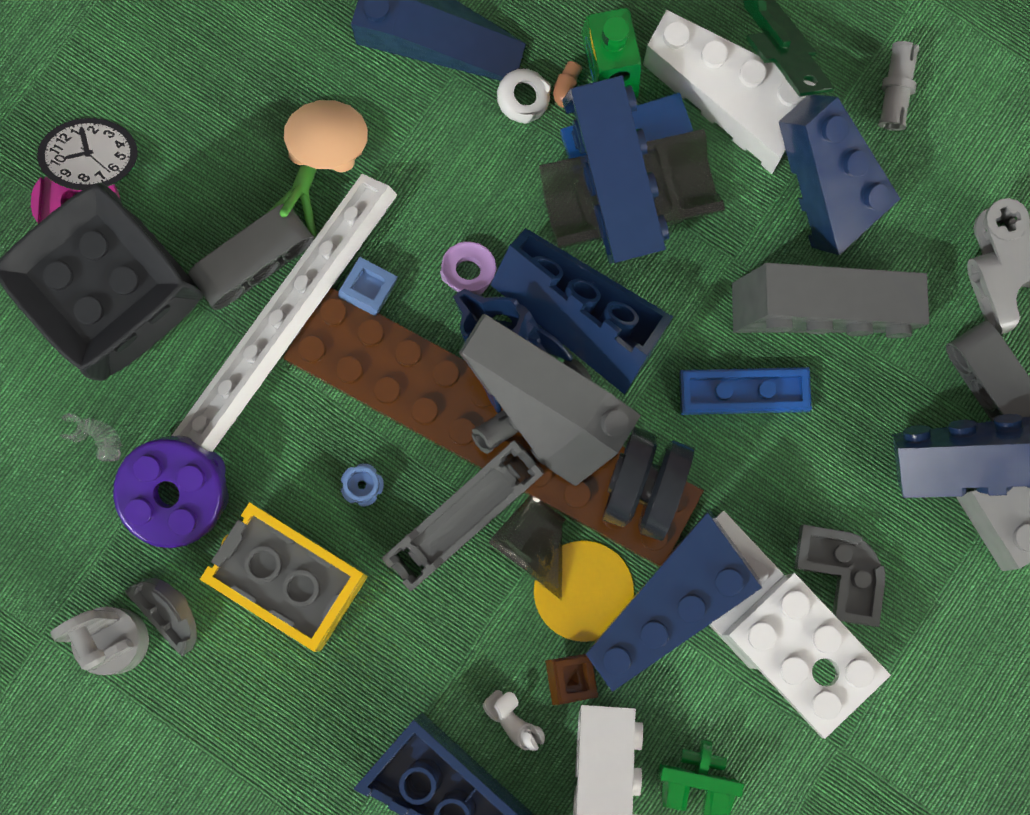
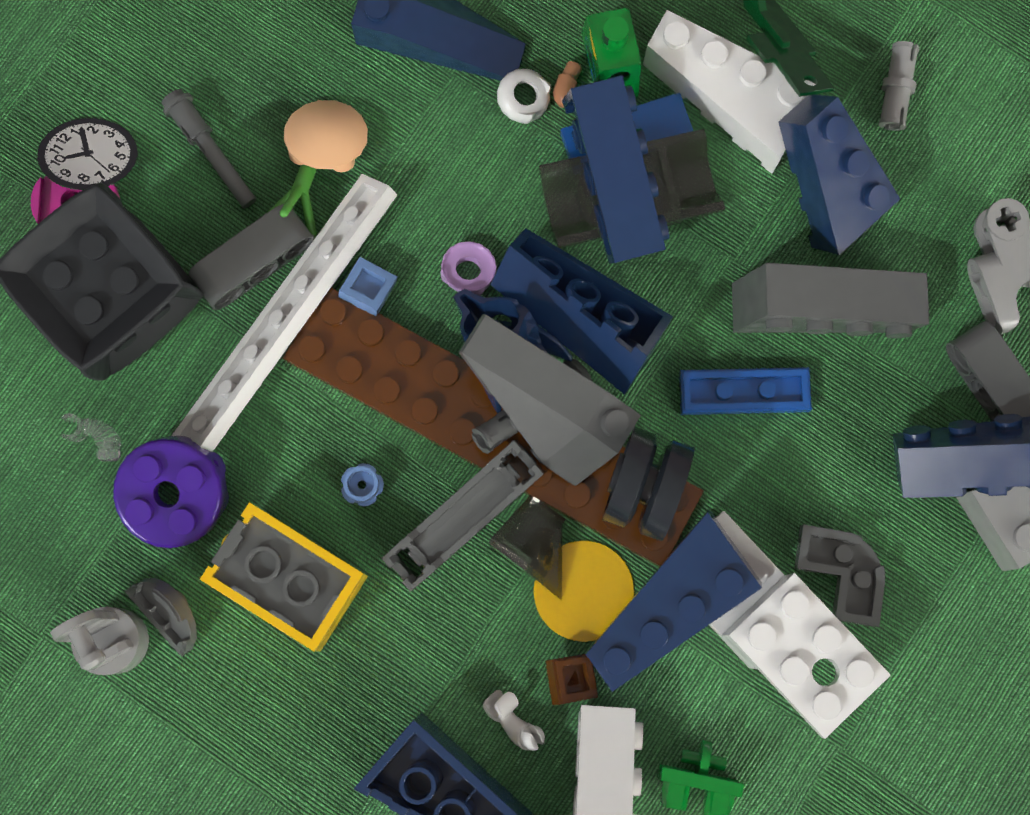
none -> dark grey pin [161,89,257,209]

